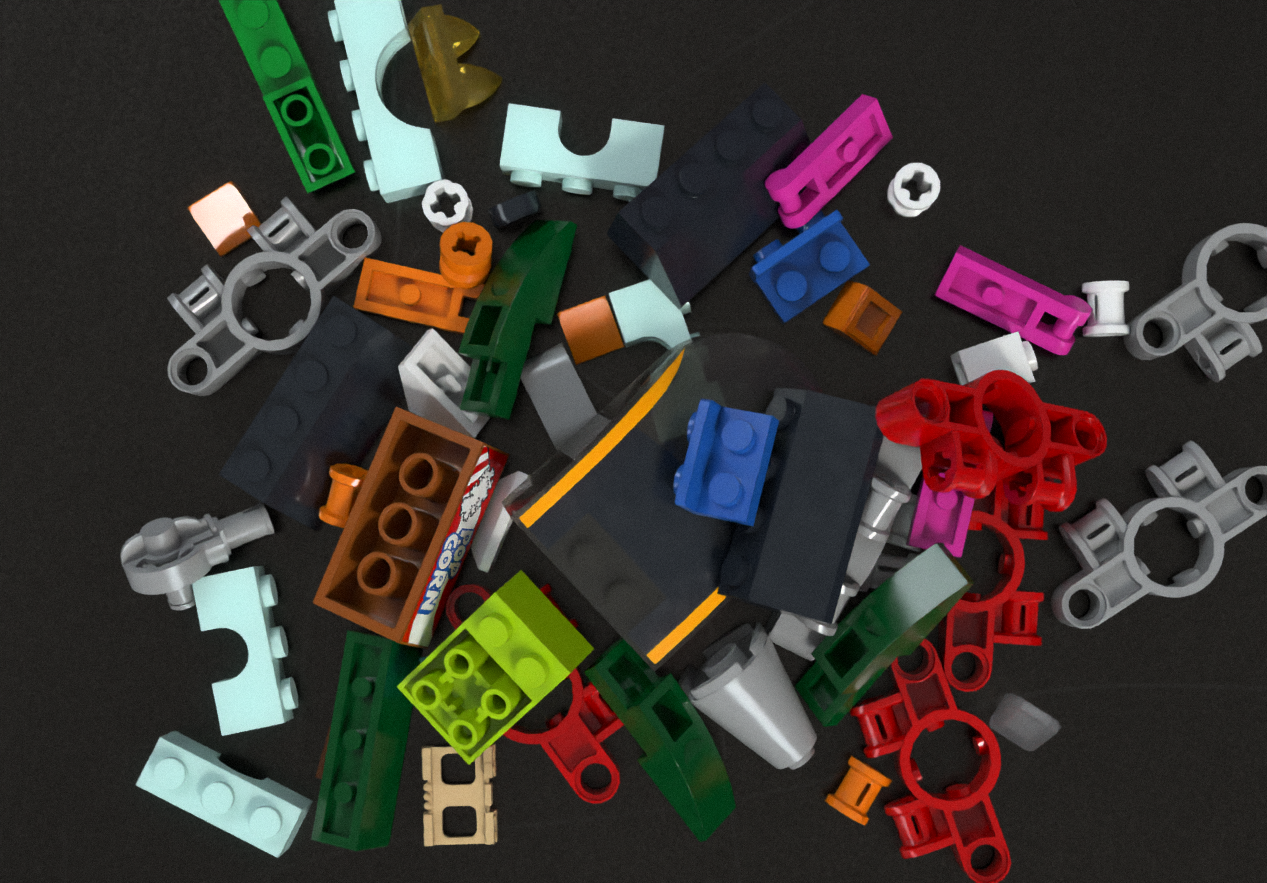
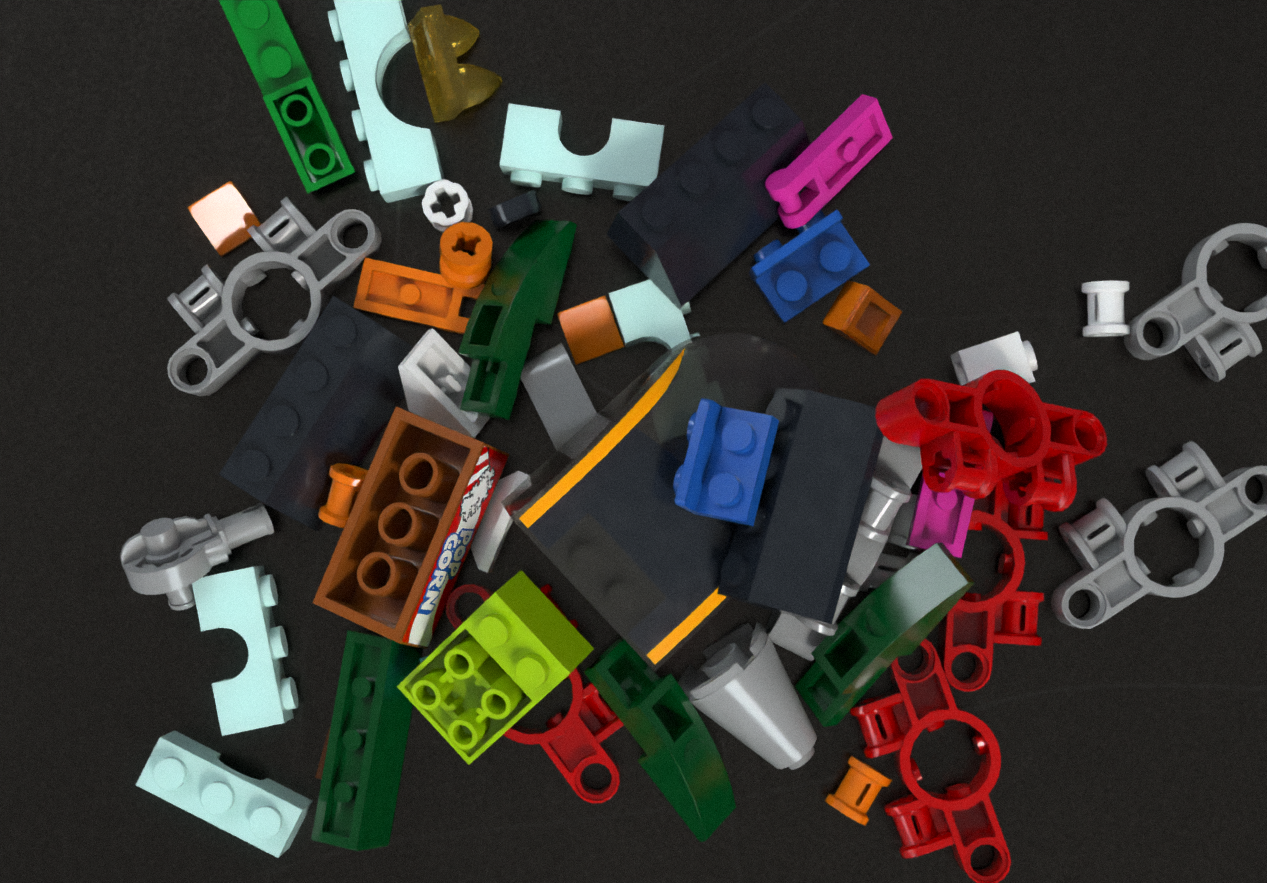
tan piece [422,744,498,846] -> none
white bush [887,163,940,217] -> none
dark pink plate [935,245,1092,355] -> none
clear slope [988,692,1061,752] -> none

